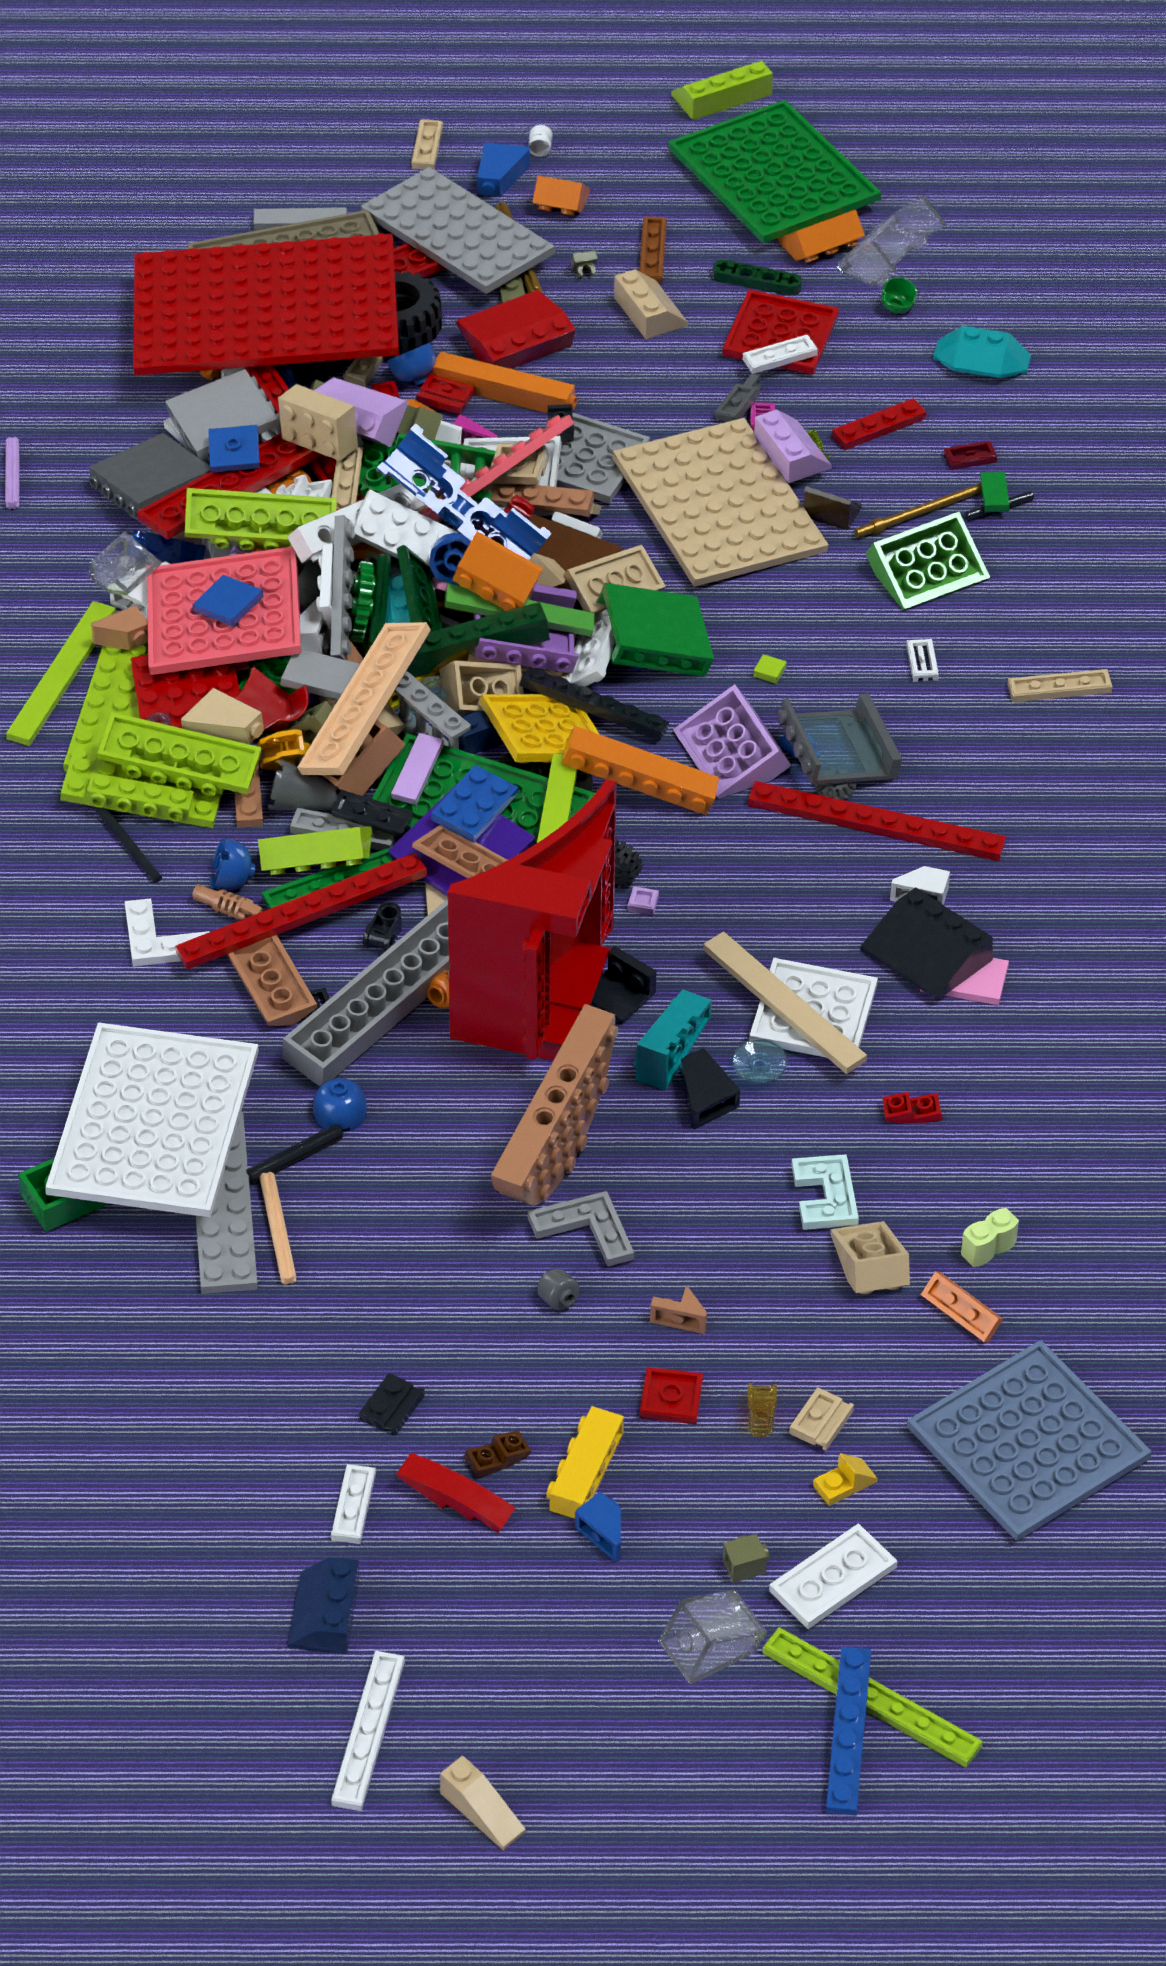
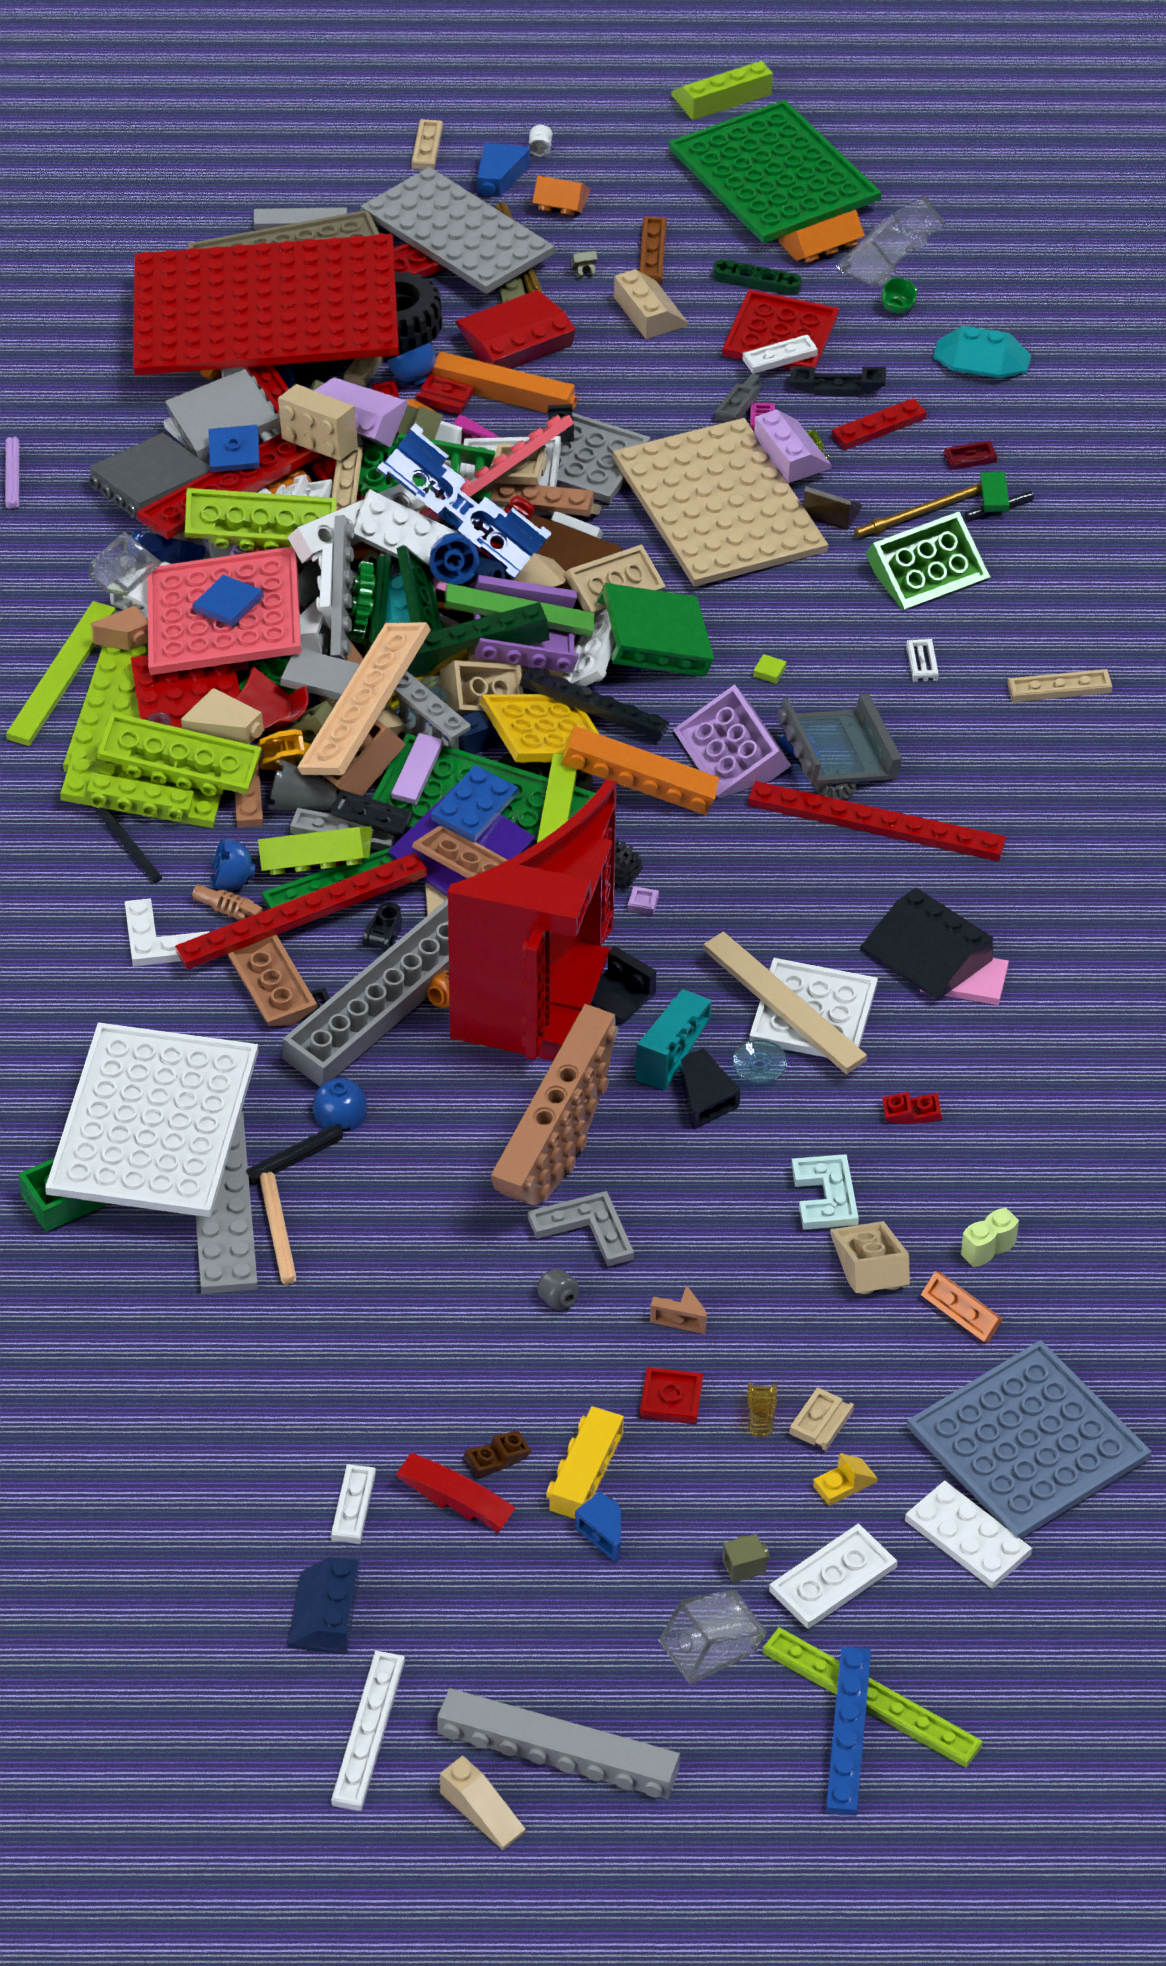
black plate [359,1373,425,1436] -> none
orange slope [452,531,543,611] -> none
white slope [890,866,950,905] -> none
none -> light grey brick [437,1688,680,1799]
none -> black slope [789,366,887,397]
none -> white plate [905,1481,1032,1589]

